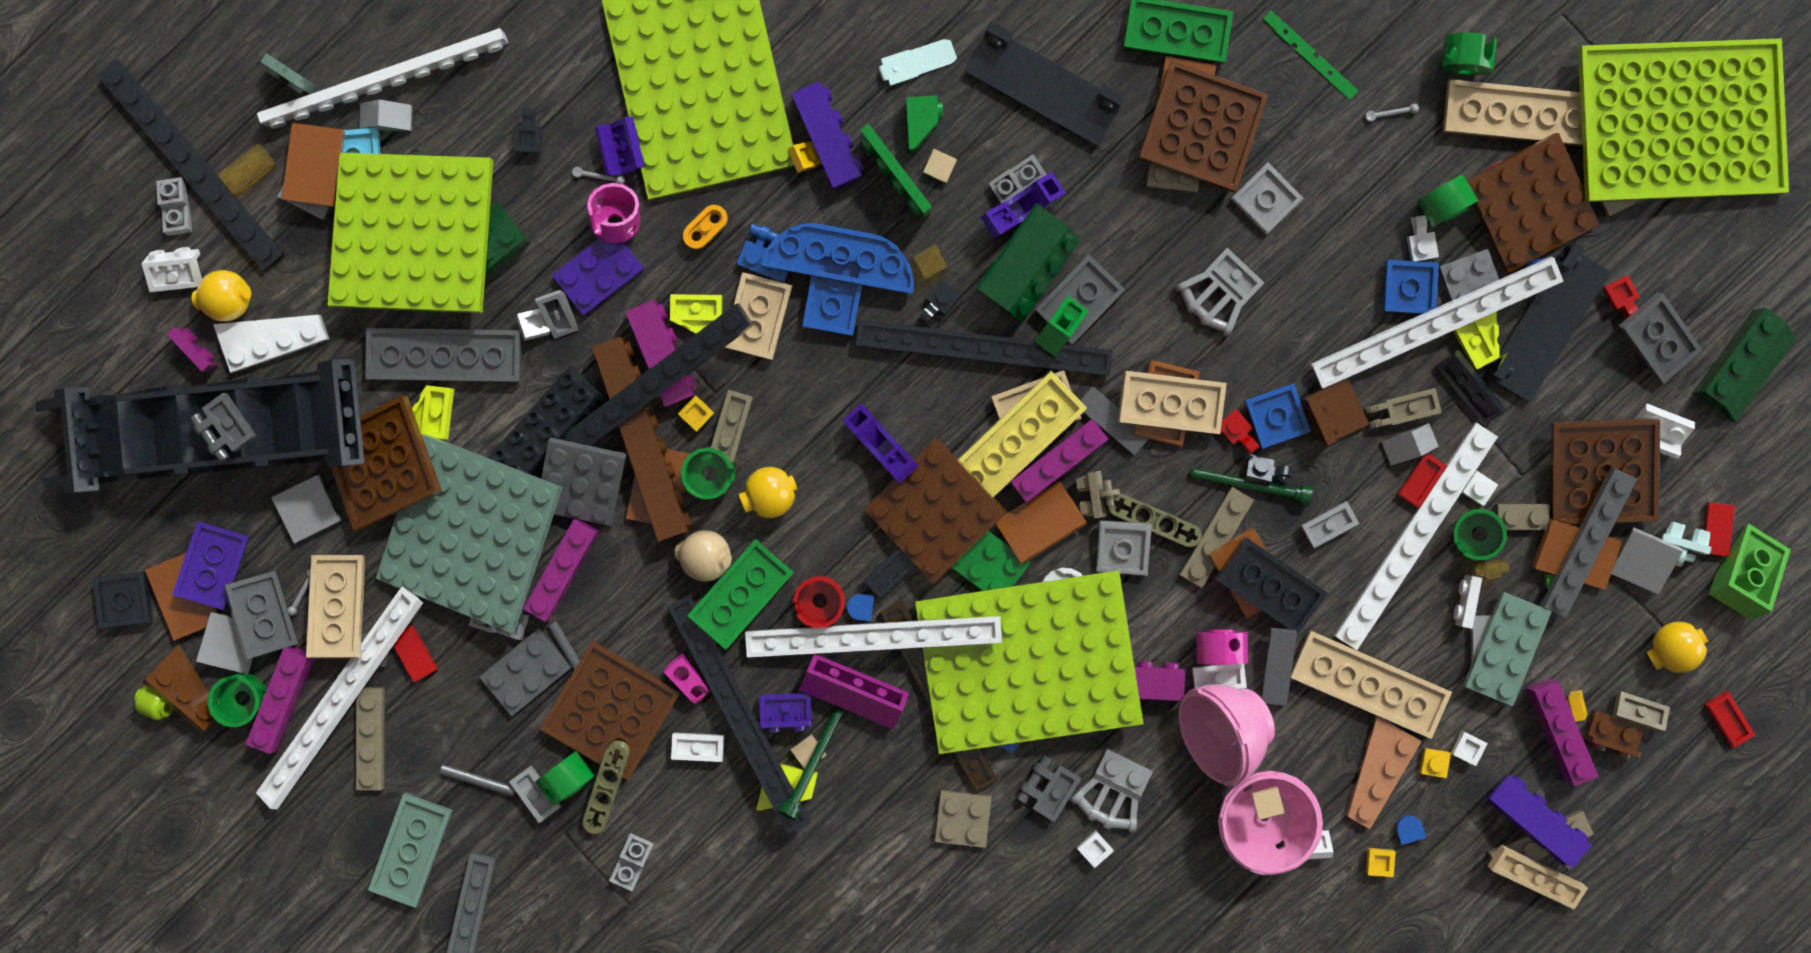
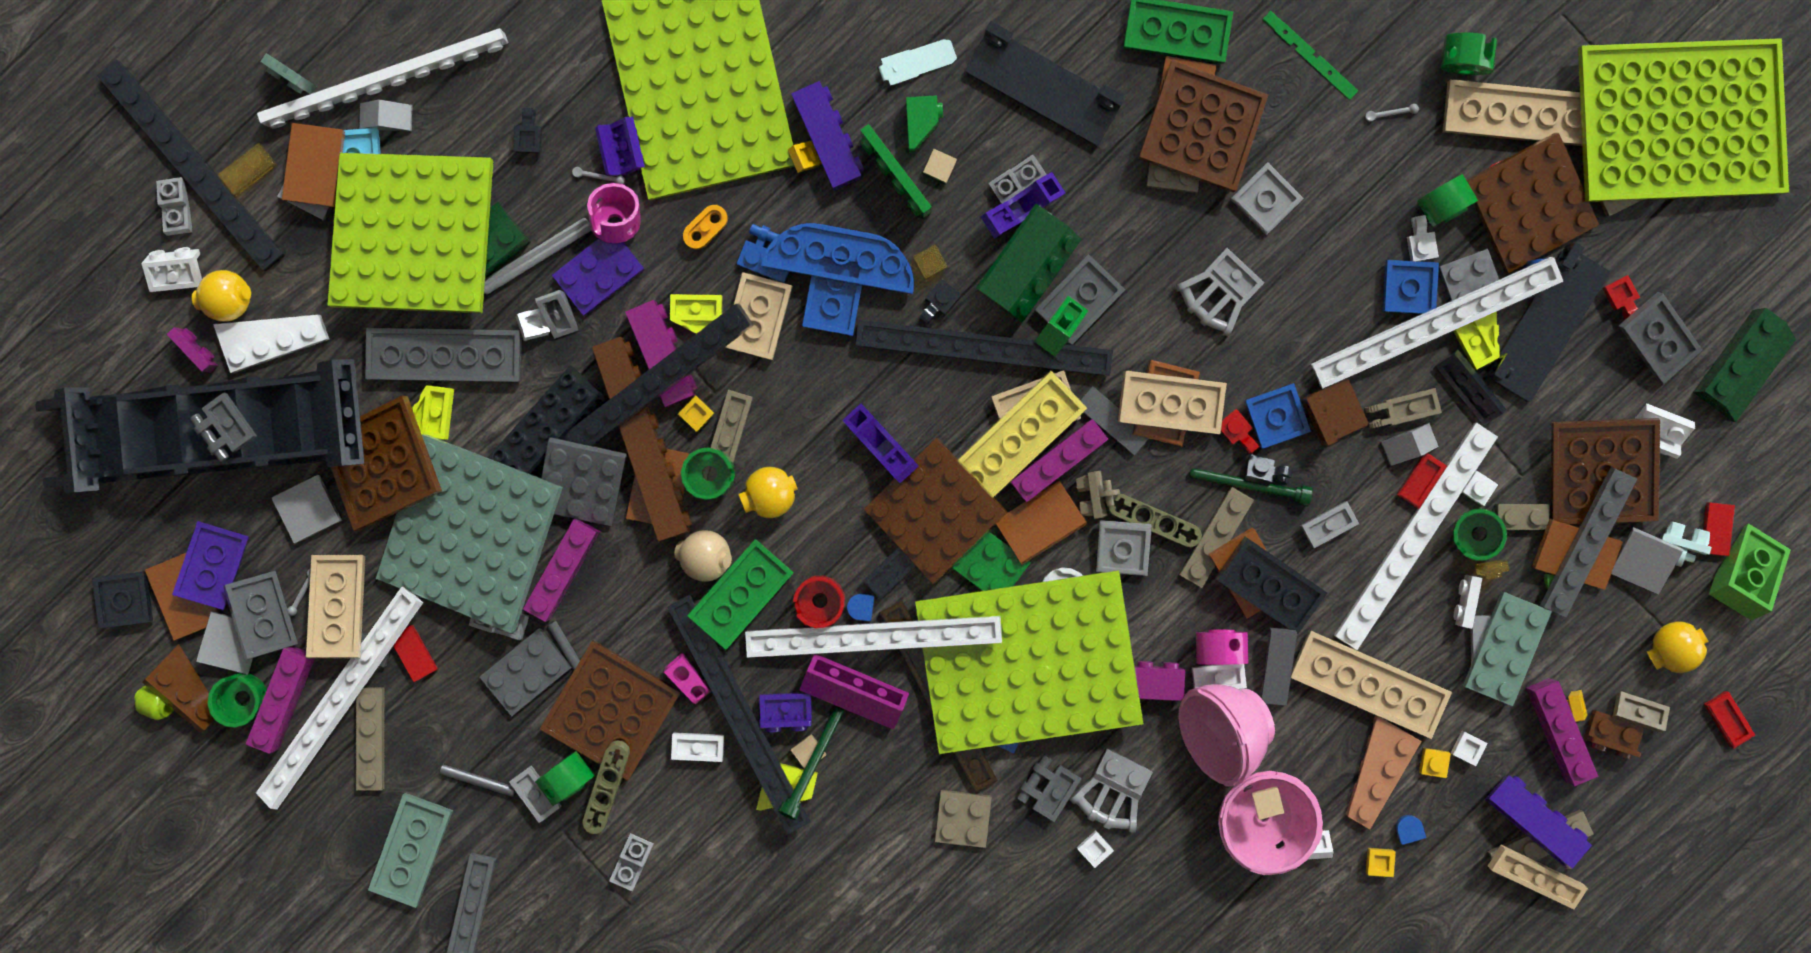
none -> light grey axle [484,218,591,294]

